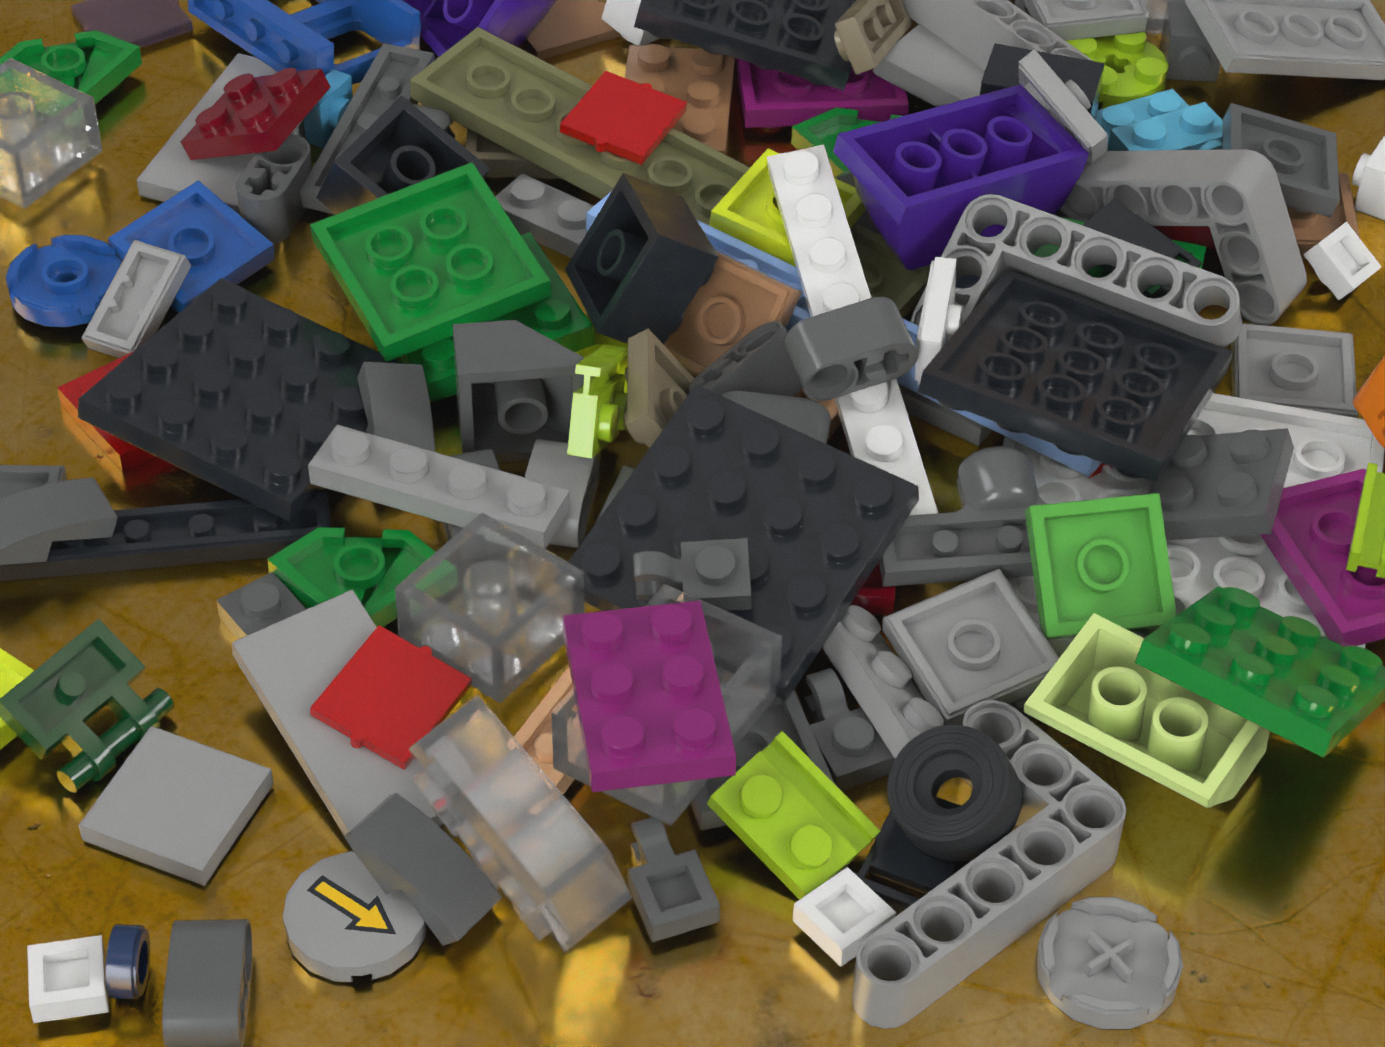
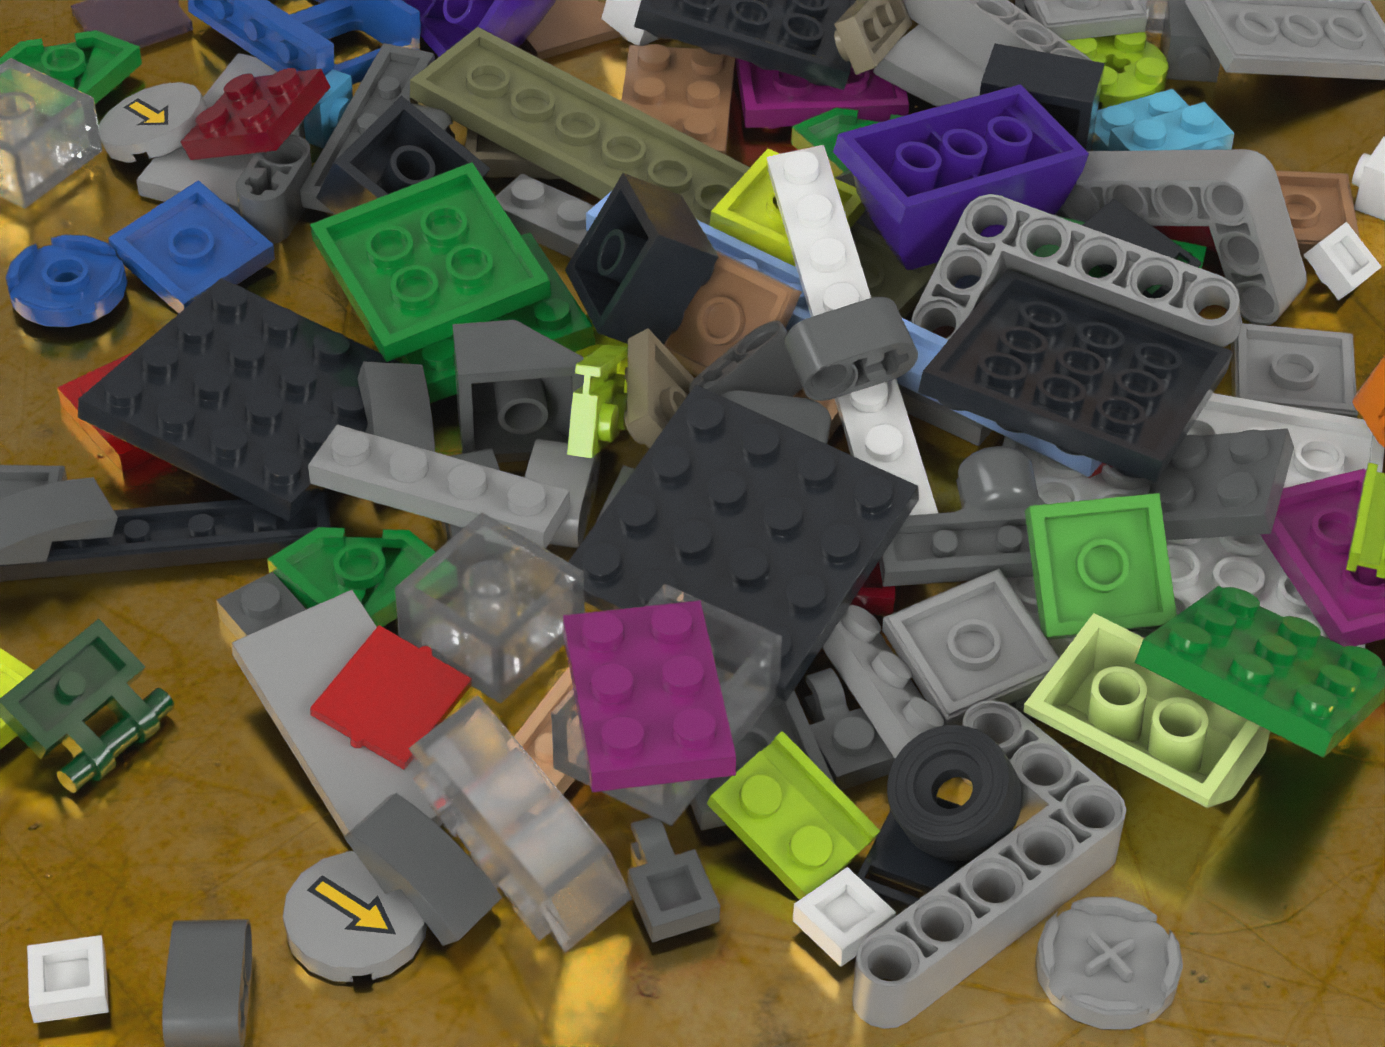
light grey tile [79,726,274,886] -> none
light grey plate [81,240,191,358] -> none
dark blue tile [105,924,150,1000] -> none
red piece [559,71,687,165] -> none
dark grey plate [633,538,752,612] -> none
white plate [915,257,963,385] -> none
light grey plate [1018,49,1108,164] -> none
dark grey plate [1222,103,1340,218] -> none
none -> light grey tile [98,82,208,163]

